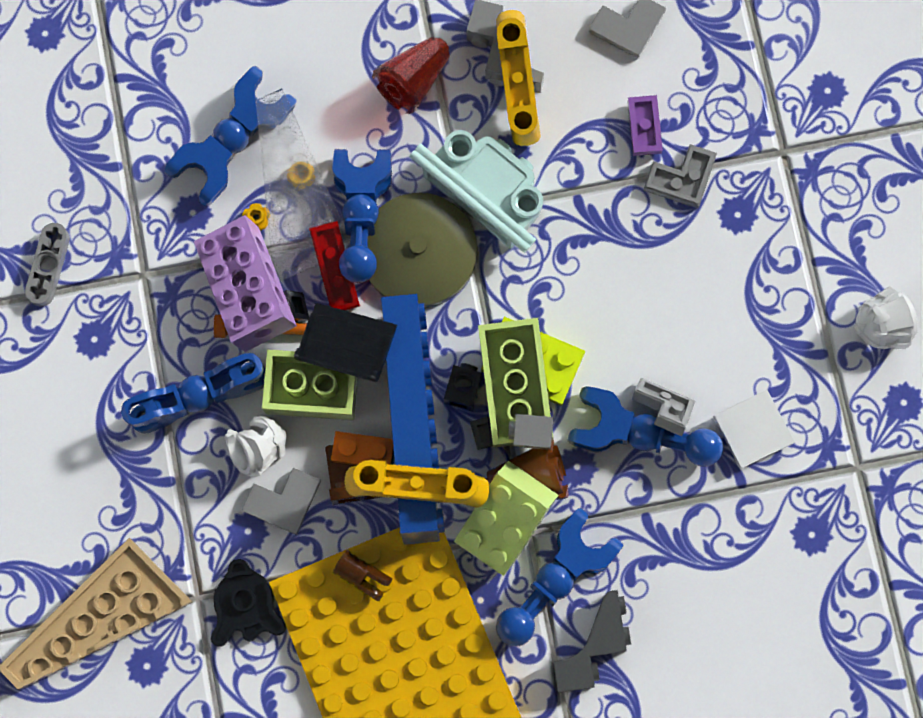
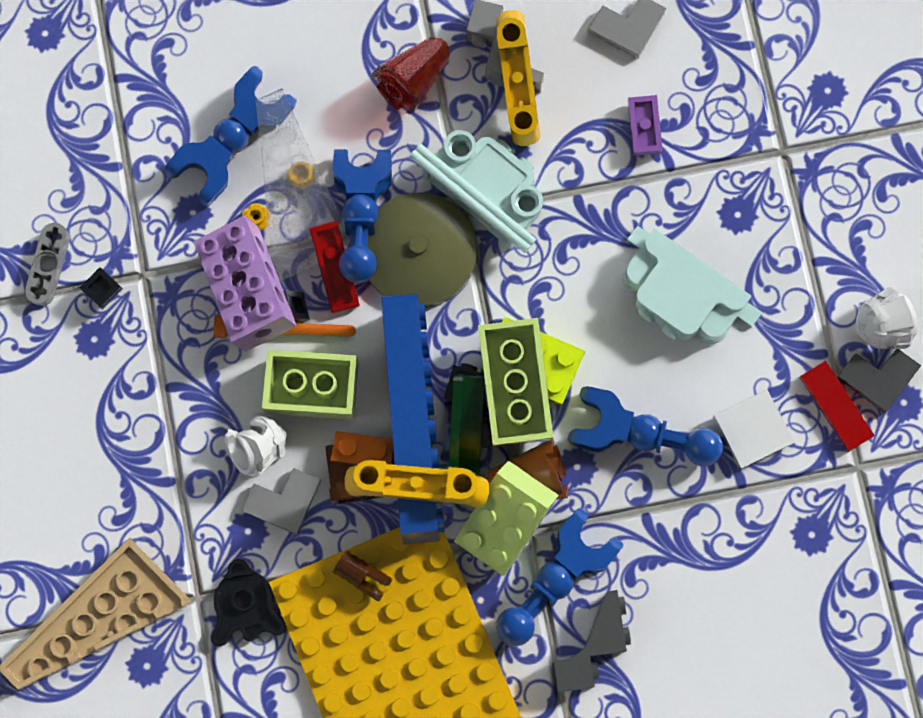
blue piece [121,353,265,434] -> none
black piece [294,303,397,382] -> none
light grey brick [508,414,553,450] -> none
light grey tile [632,378,695,436] -> none
light grey tile [643,144,717,208] -> none
none -> black tile [79,267,123,310]
none -> dark green fence [449,374,485,476]
none -> light aqua brick [624,225,762,344]
none -> red tile [799,361,875,452]
none -> dark grey tile [837,349,921,413]

